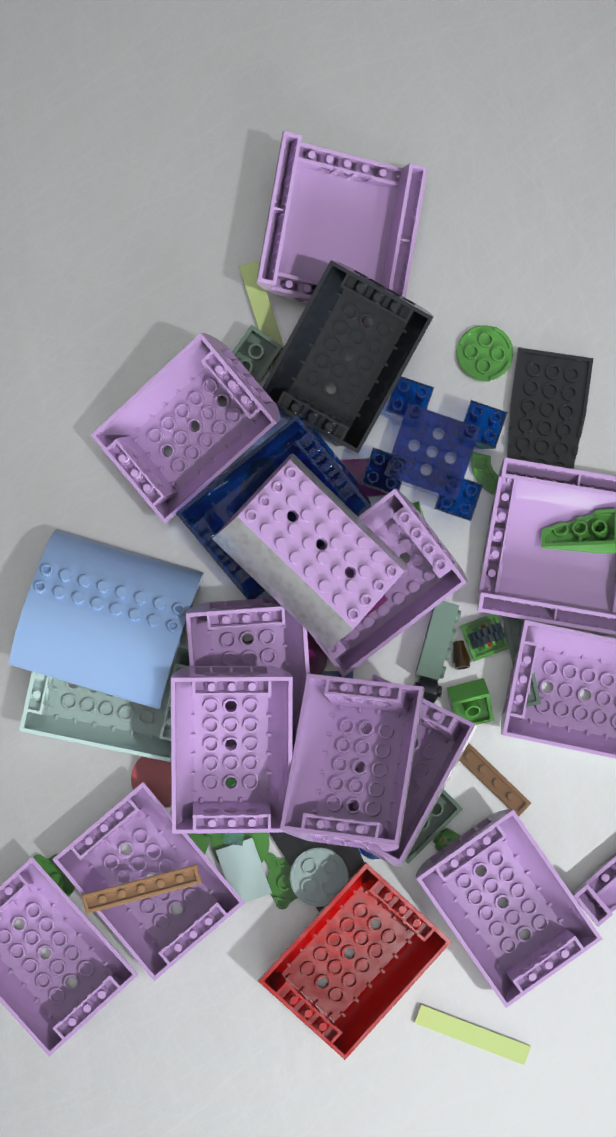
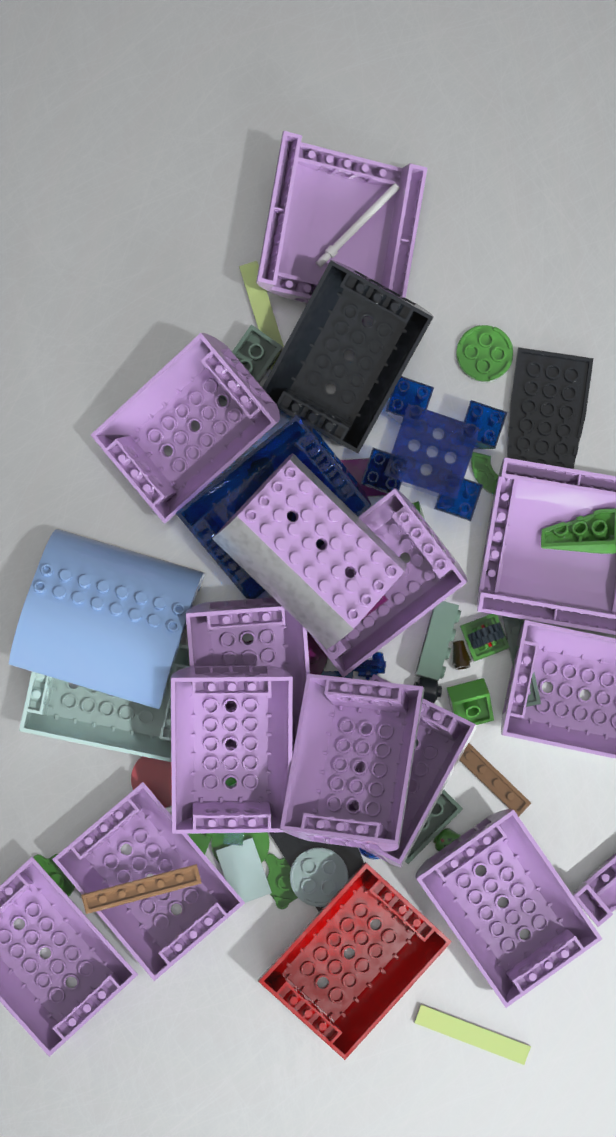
none -> white bar [315,183,400,268]
none -> clear blue hips [352,652,386,680]

